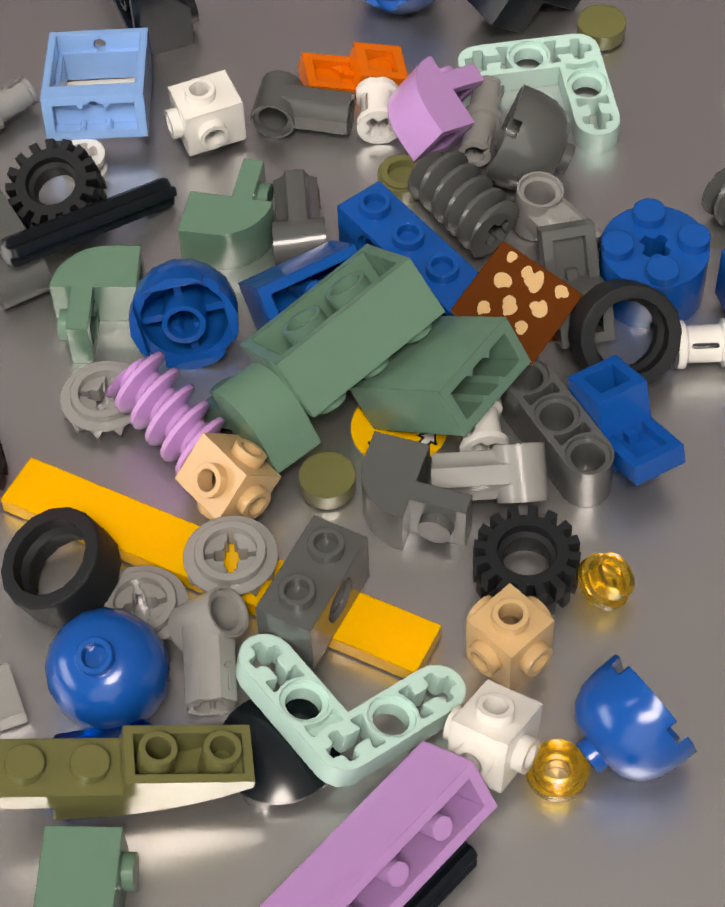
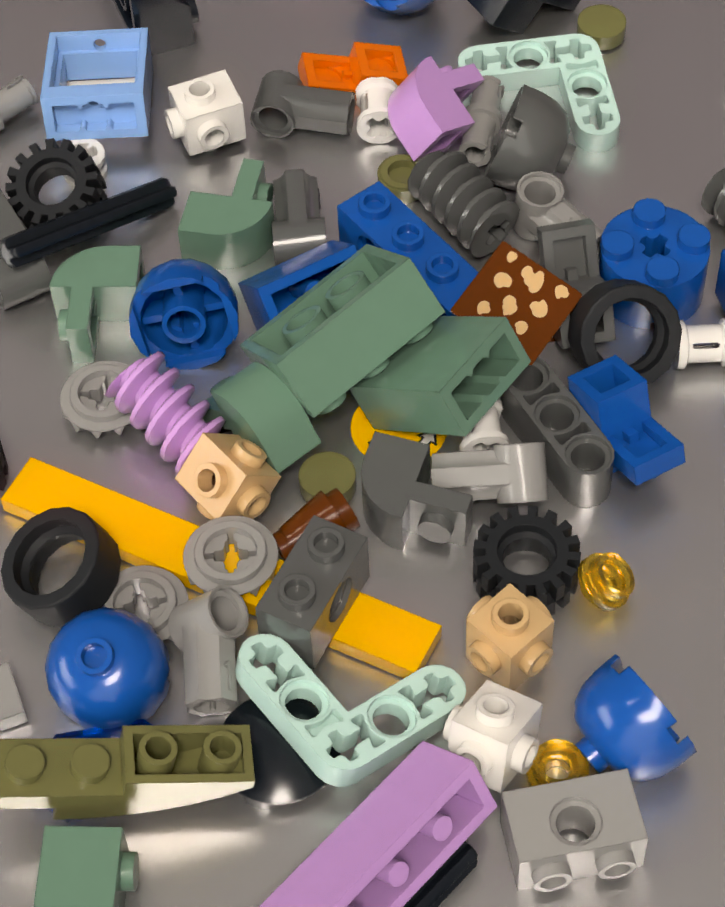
none -> reddish brown cone [272,488,360,561]
none -> light grey brick [500,768,649,892]

